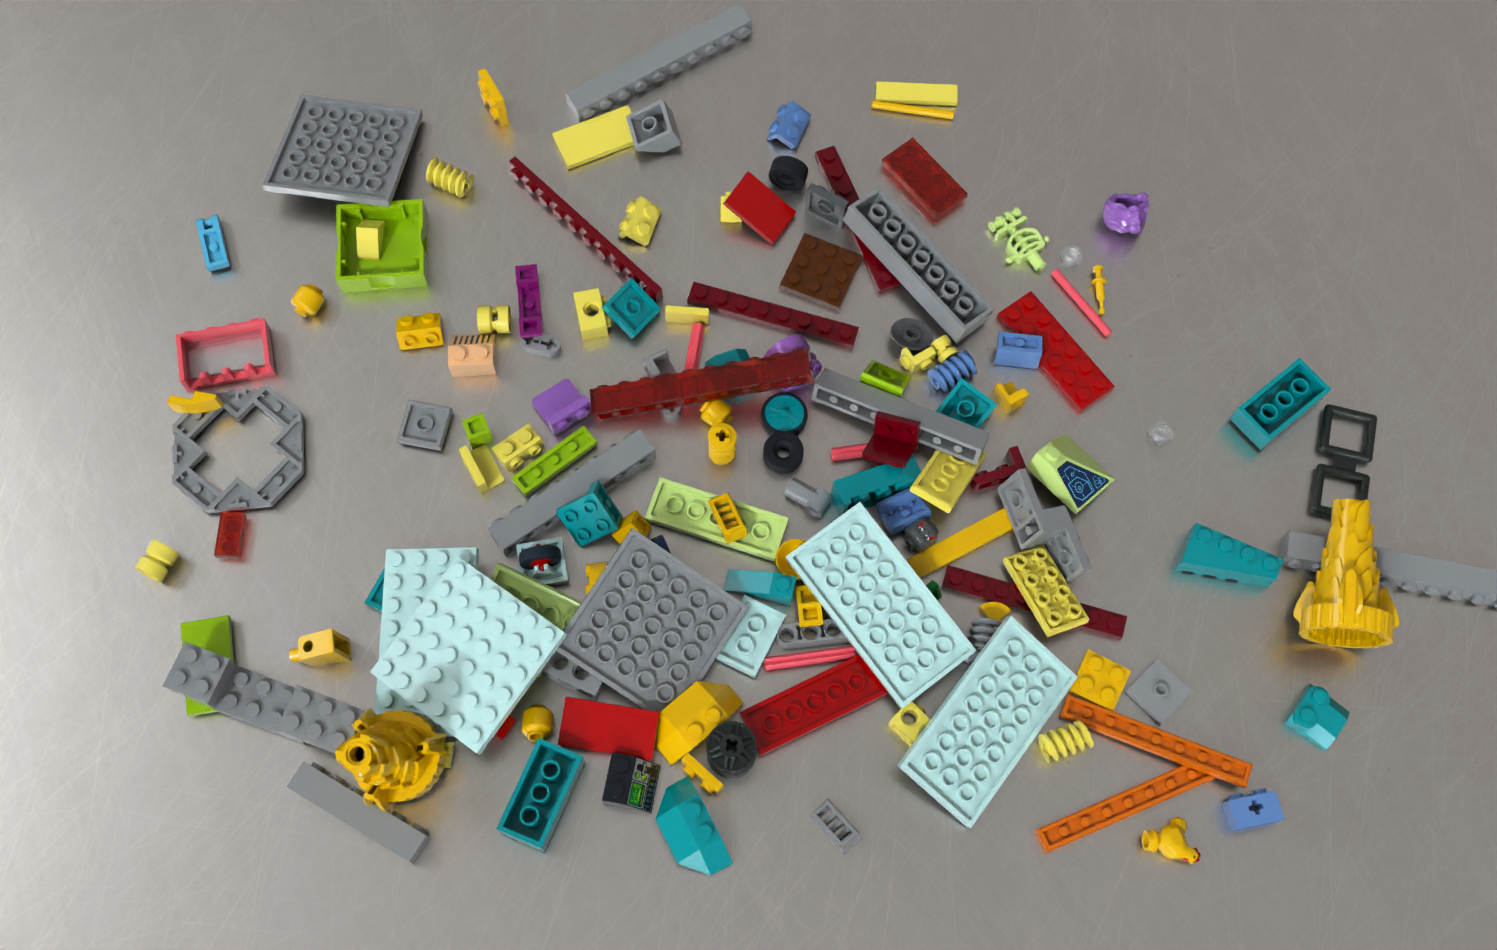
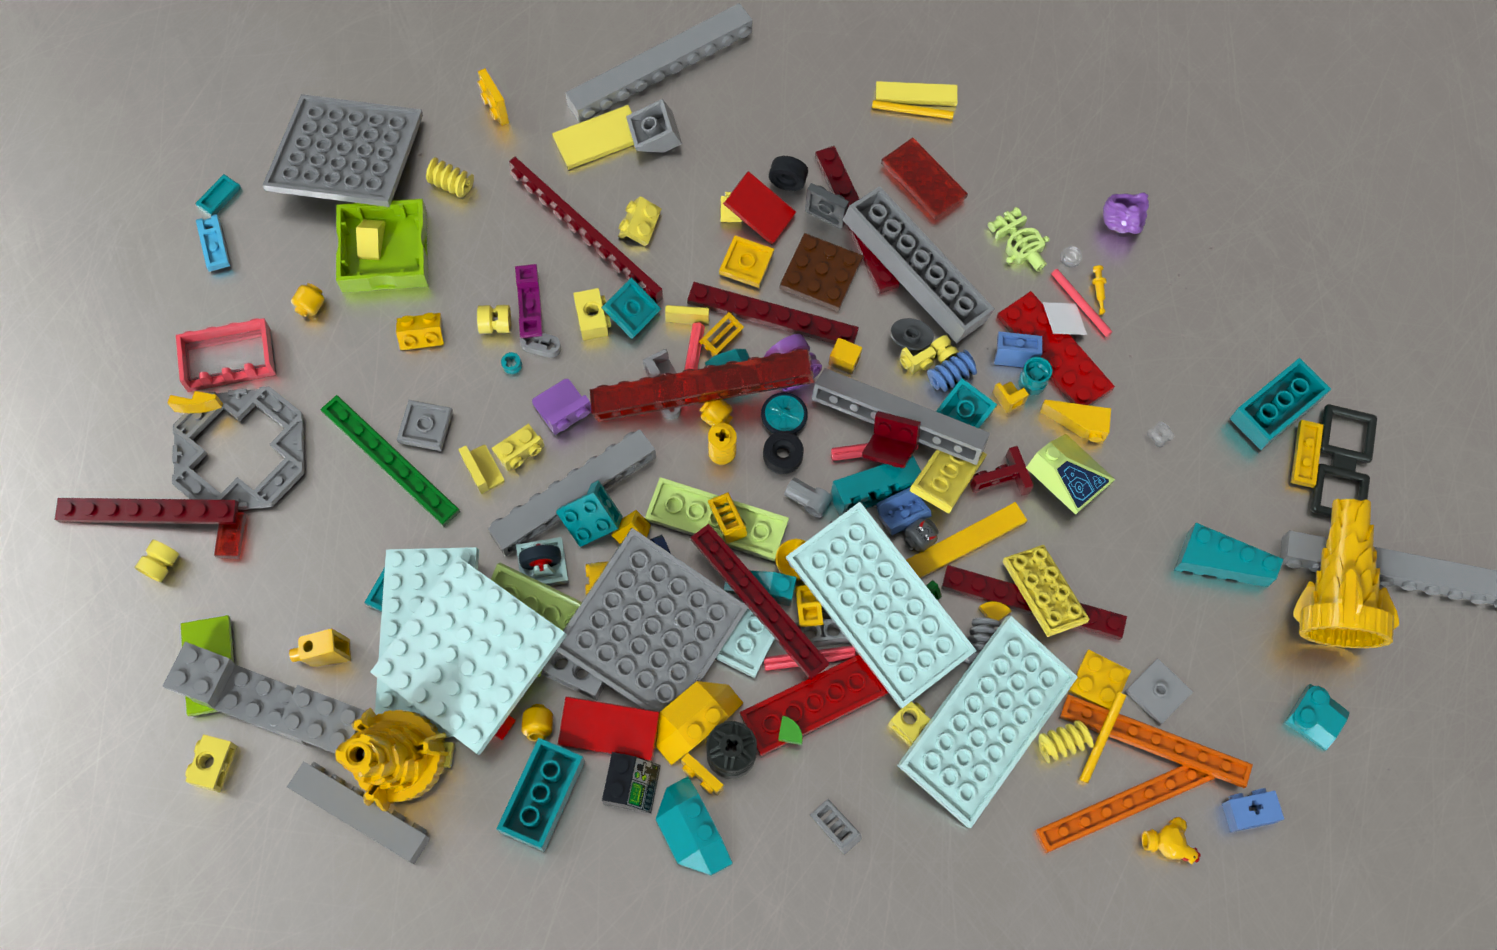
light nougat slope [448,333,496,377] -> none
lime panel [461,413,494,450] -> none
lime plate [511,425,598,497] -> none
medium blue bracket [767,100,811,149] -> none
lime slope [860,360,912,398] -> none
light grey bracket [997,468,1091,585] -> none
none -> dark red plate [55,498,239,524]
none -> light yellow brick [185,734,237,793]
none -> teal tile [195,174,241,216]
none -> green tile [320,395,460,527]
none -> teal bush [501,352,522,374]
none -> dark red plate [691,524,829,680]
none -> yellow tile [699,312,744,357]
none -> yellow plate [719,235,774,288]
none -> bright green tile [778,716,802,745]
none -> yellow panel [829,338,863,374]
none -> teal wheel [1018,357,1052,395]
none -> yellow slope [1040,399,1111,442]
none -> white sticker [1042,302,1087,335]
none -> yellow bar [1079,692,1127,783]
none -> yellow plate [1291,420,1323,488]

